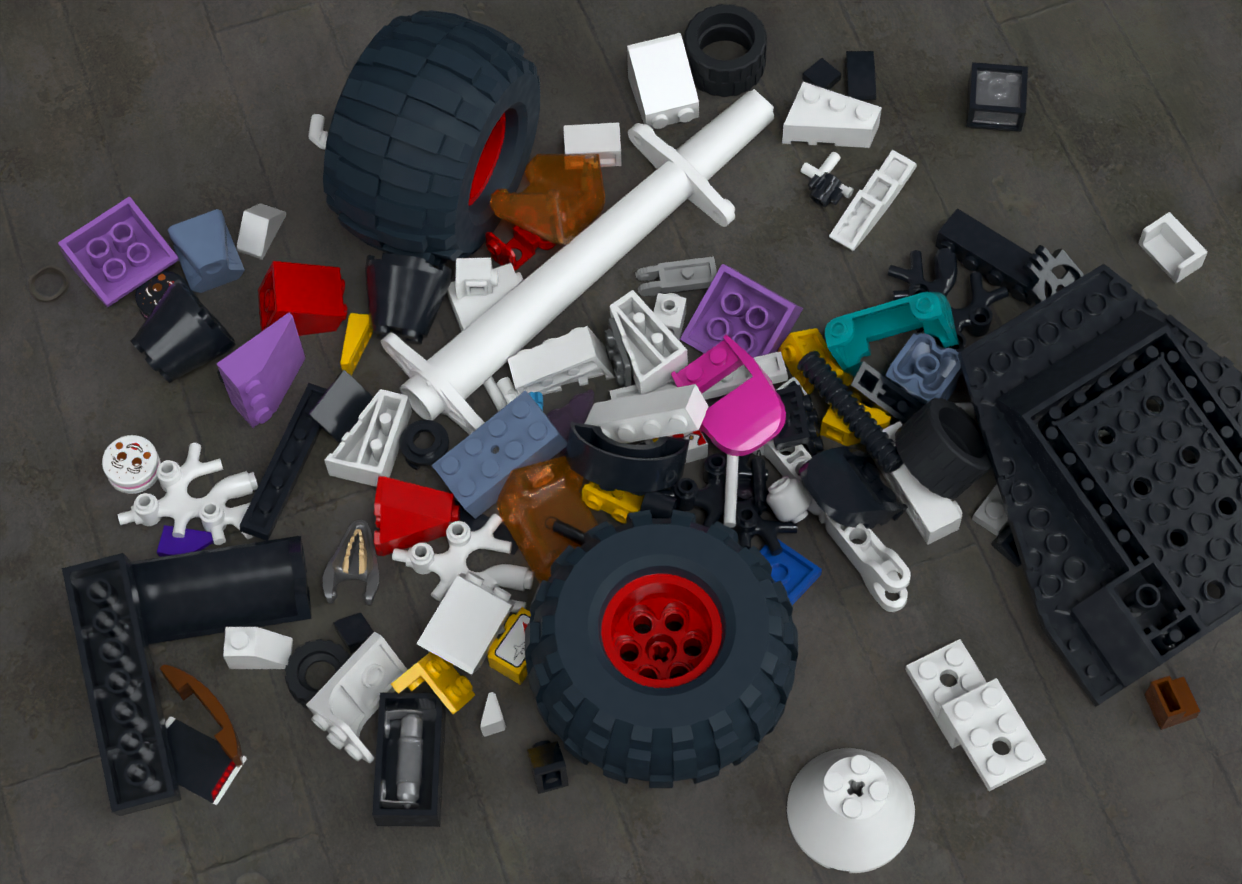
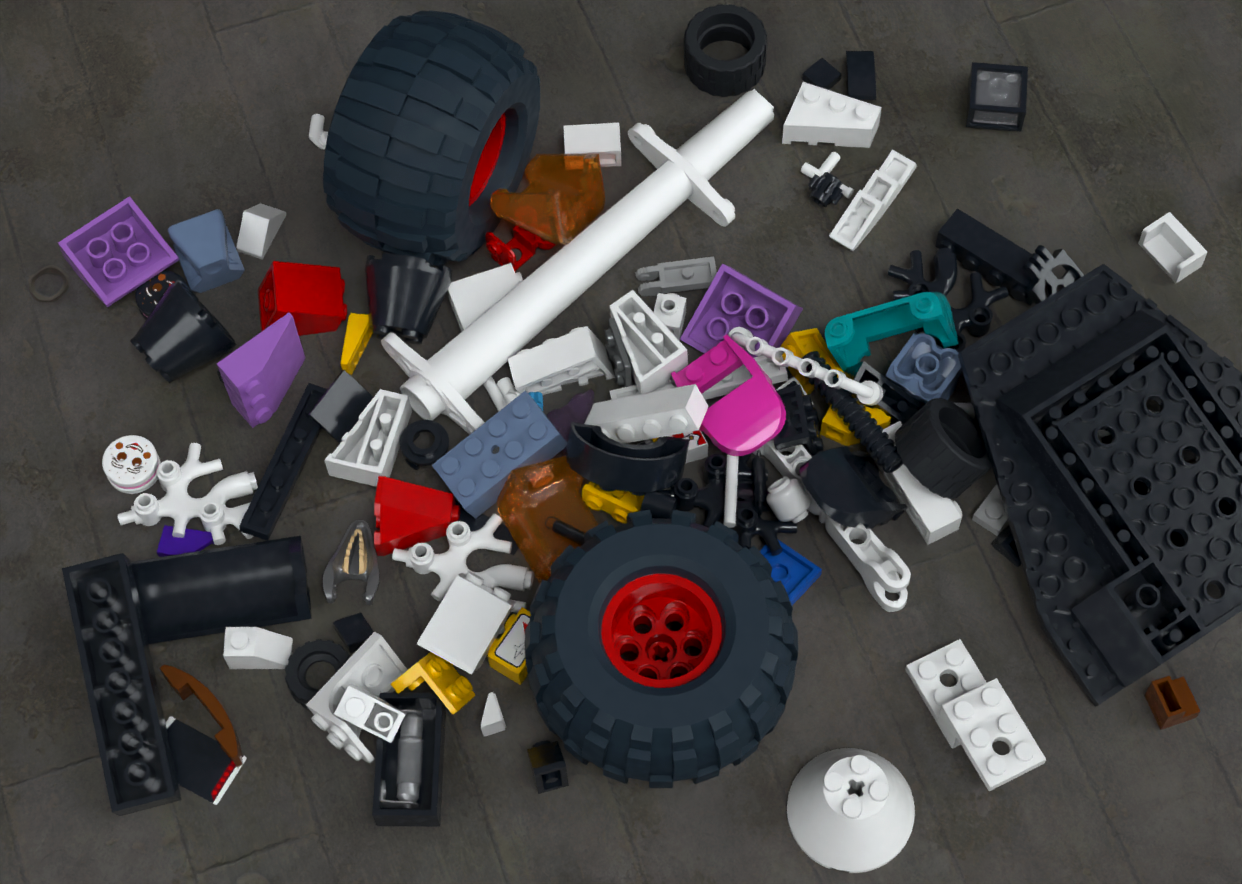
white window [455,258,498,301] -> none
white slope [627,33,699,129] -> none
none -> white slope [334,684,406,743]
none -> white bar [728,327,883,406]

